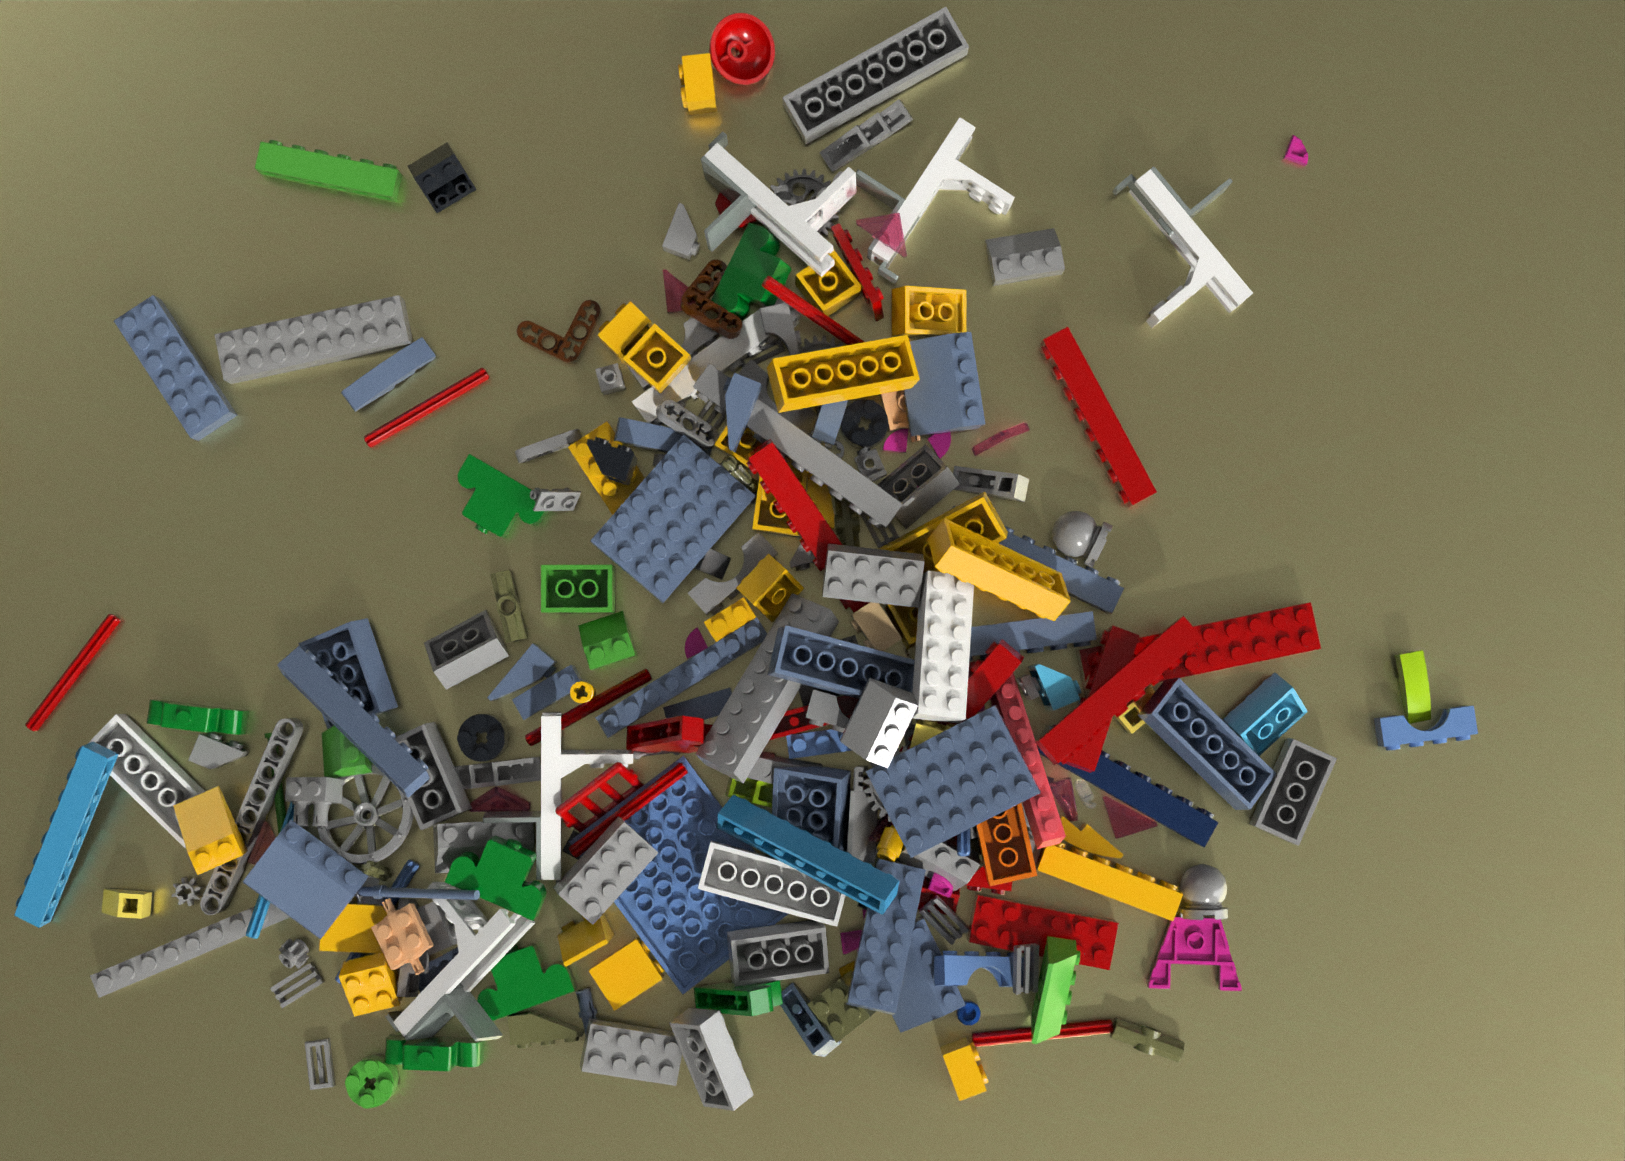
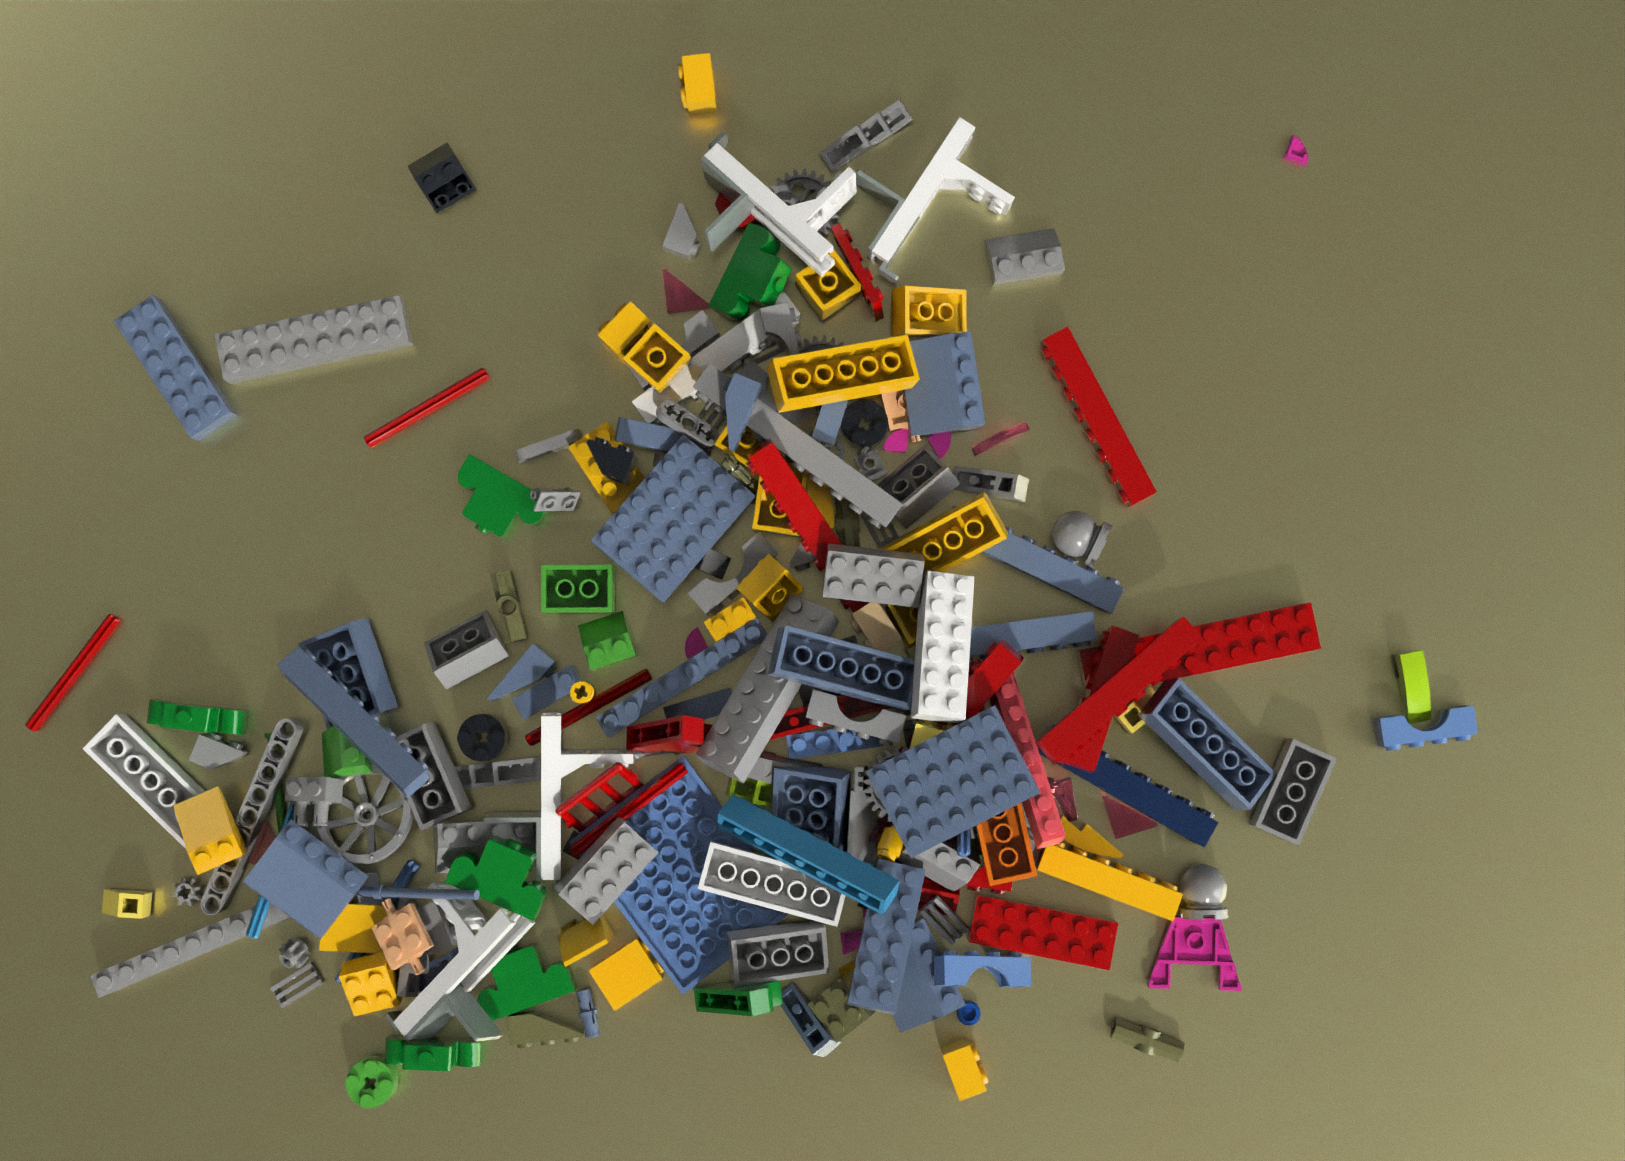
dark azure brick [14,742,118,928] -> none
bright green brick [255,140,403,202] -> none
light grey tile [305,1038,335,1090] -> none
sand blue slope [341,337,436,412] -> none
olive axle [361,860,392,881] -> none
clear pink tile [468,786,531,812] -> none
reddish brown beam [517,300,601,364] -> none
light grey brick [580,1018,682,1086] -> none
light grey brick [595,363,626,395] -> none
light grey brick [669,1008,754,1111] -> none
reddish brown beam [680,259,742,339] -> none
red hat [709,13,775,85] -> none
red axle [762,276,865,345] -> none
light grey brick [782,7,969,145] -> none
light grey slope [840,678,918,768] -> none
clear pink tile [856,213,907,258] -> none
yellow brick [928,518,1071,621] -> none
dark pink tile [928,872,953,898] -> none
red axle [972,1019,1113,1047] -> none
light grey tile [1013,943,1039,995] -> none
white plate [1016,674,1041,700] -> none
medium azure slope [1027,664,1082,711] -> none
bright green slope [1031,936,1080,1044] -> none
clear piece [1074,779,1096,809] -> none
white piece [1112,167,1253,328] -> none
medium azure slope [1223,672,1308,756] -> none

